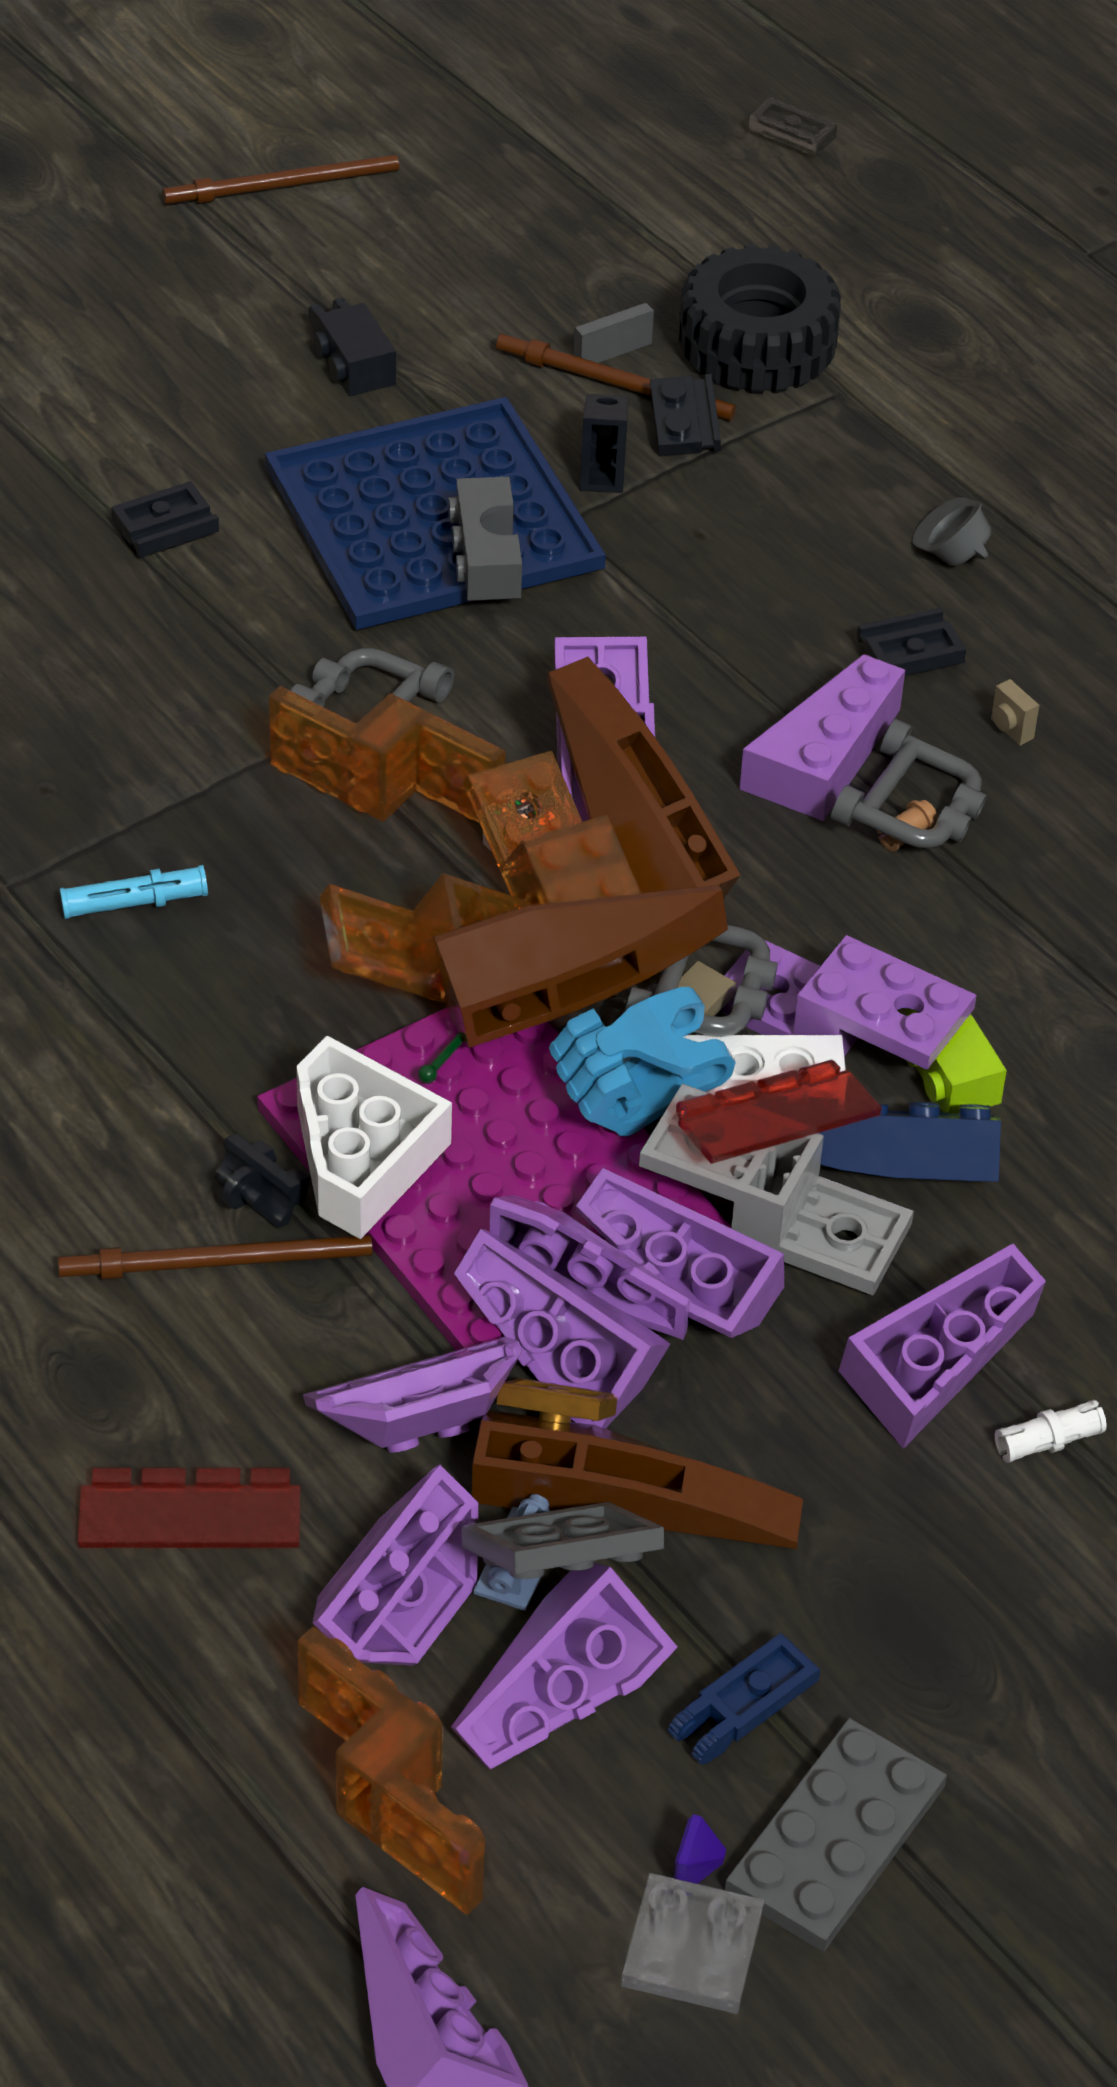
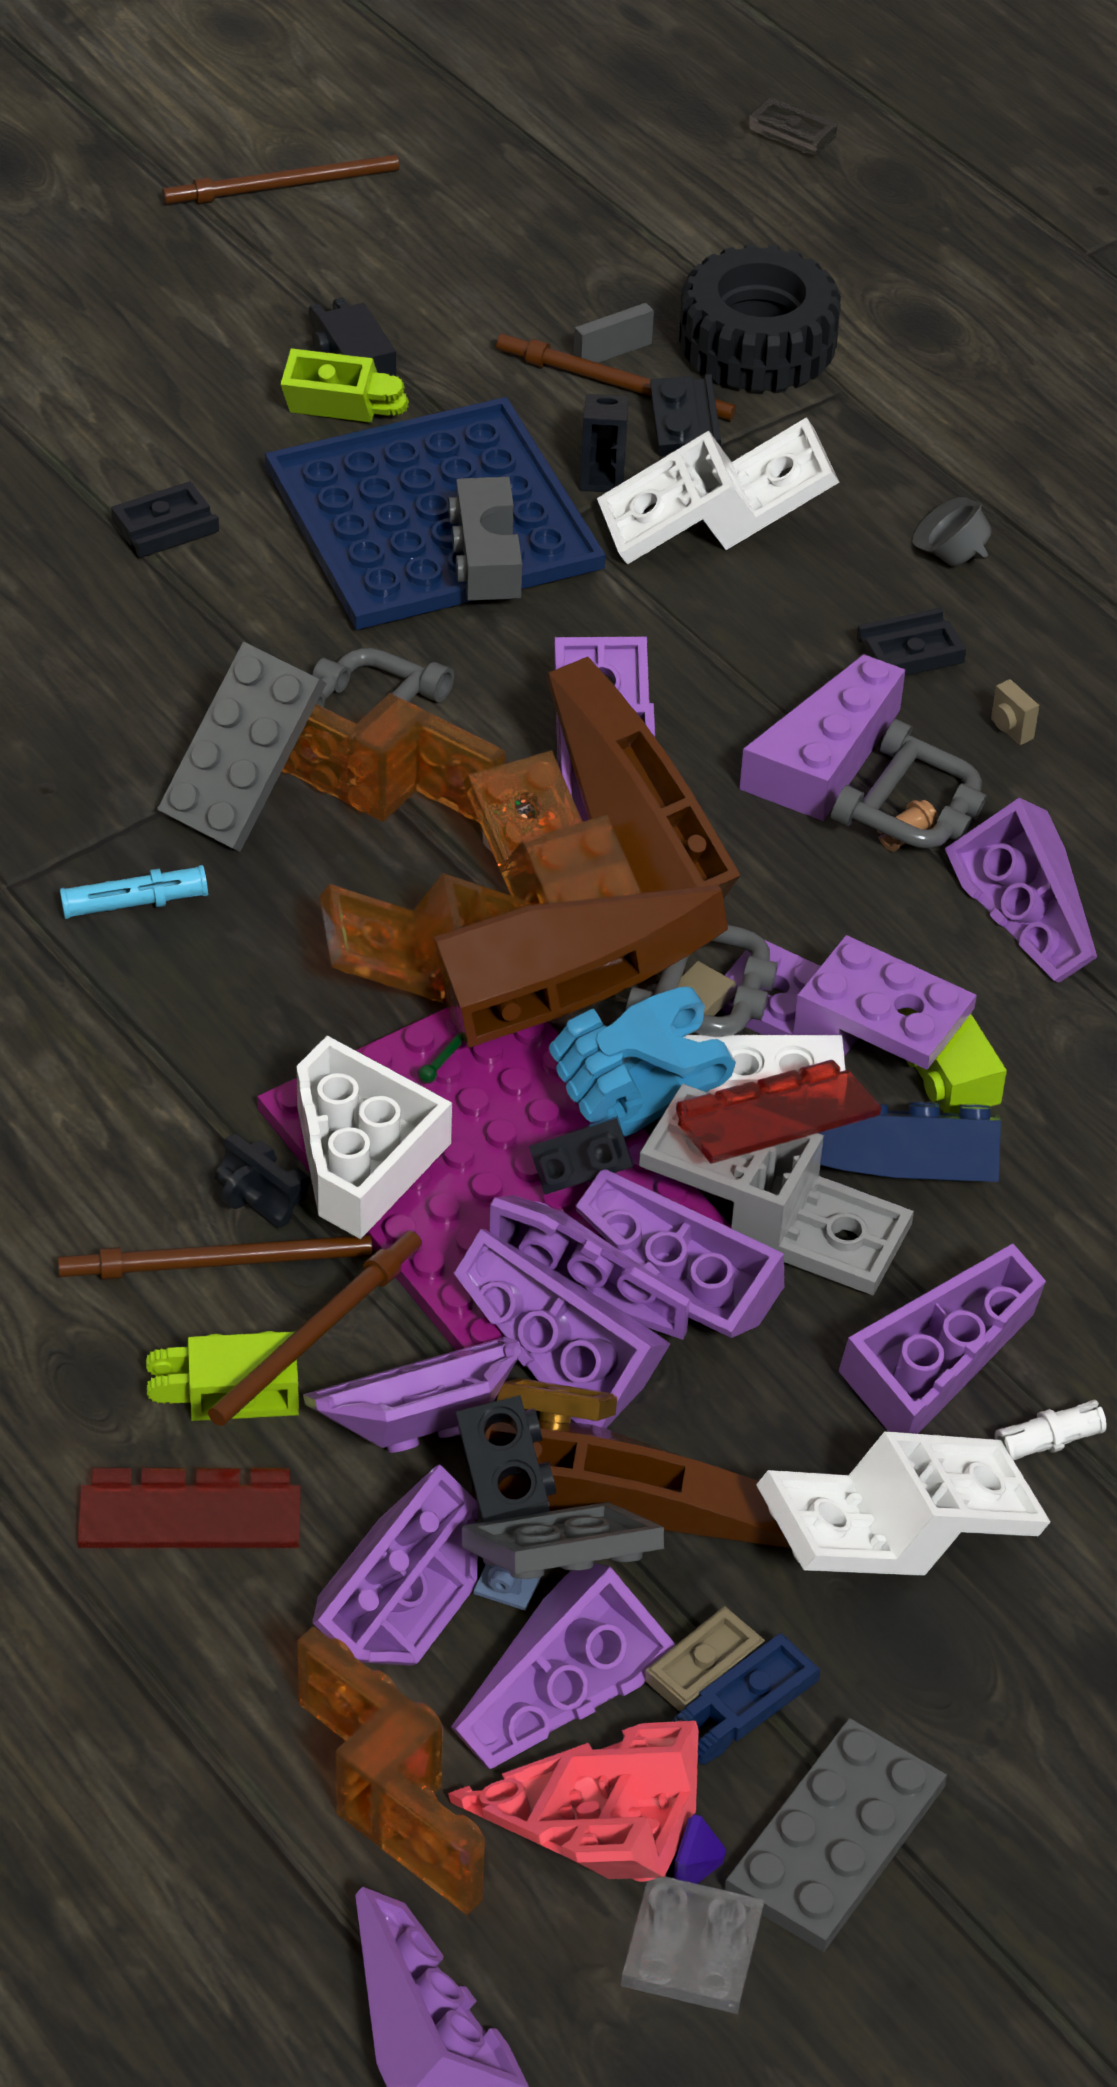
none -> lime hinge [146,1331,299,1421]
none -> dark grey plate [157,641,327,852]
none -> reddish brown bar [208,1231,422,1426]
none -> lime hinge [280,348,409,423]
none -> coral wedge [448,1721,699,1882]
none -> black brick [456,1395,557,1522]
none -> black hips [529,1116,634,1195]
none -> white bracket [597,417,839,564]
none -> dark tan plate [645,1606,765,1712]
none -> white bracket [756,1431,1051,1576]
none -> medium lavender wedge [945,798,1097,983]

